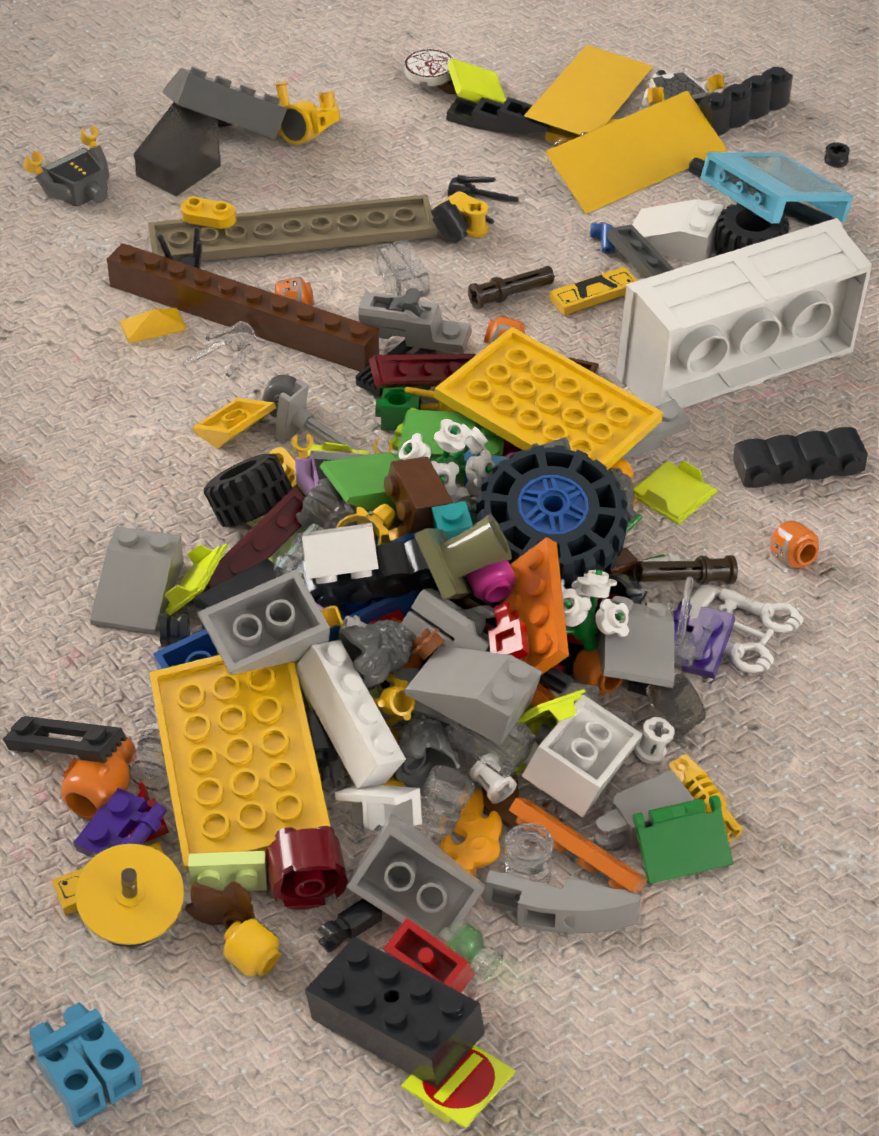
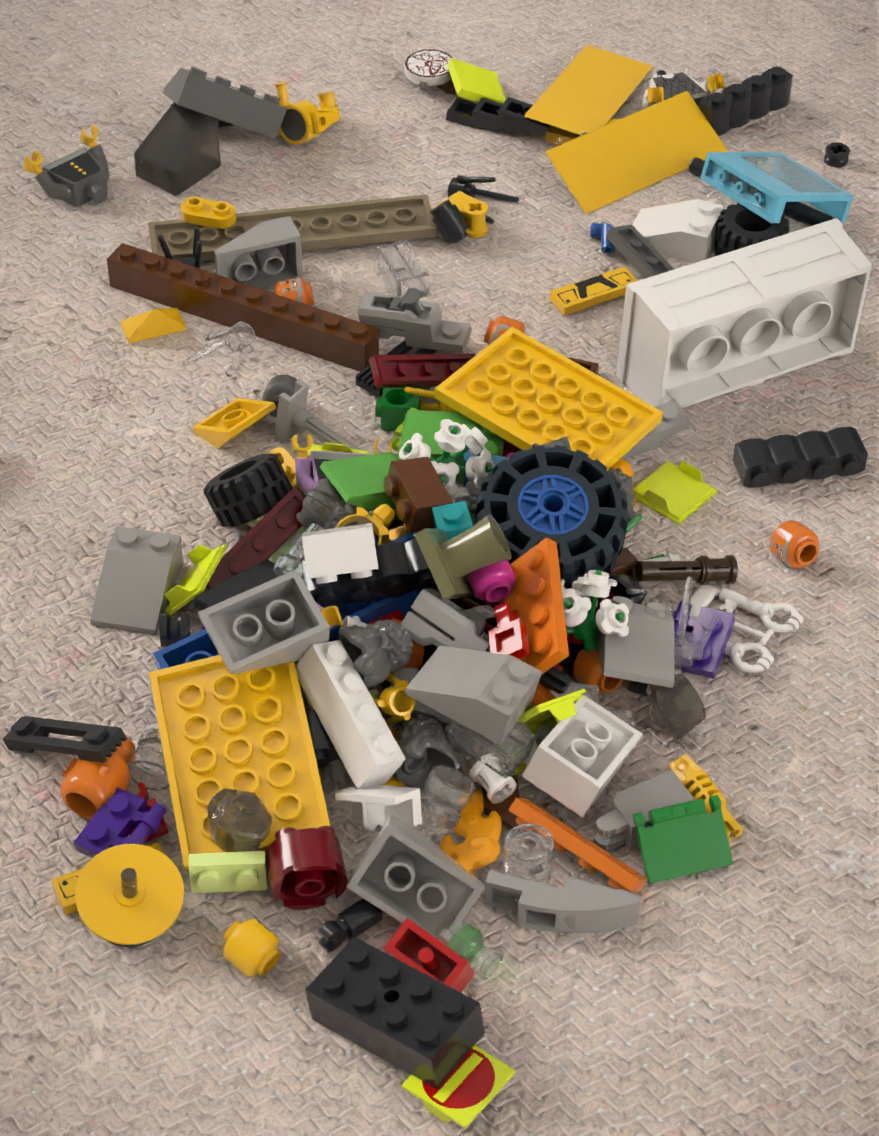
dark azure hips [29,1002,143,1126] -> none
reddish brown plate [185,881,255,929] -> none
dark orange plate [412,628,444,660] -> none
dark brown pin [468,266,555,309] -> none
white bush [634,717,675,764] -> none
none -> clear smoke hair [207,788,273,852]
none -> light grey slope [214,216,303,291]

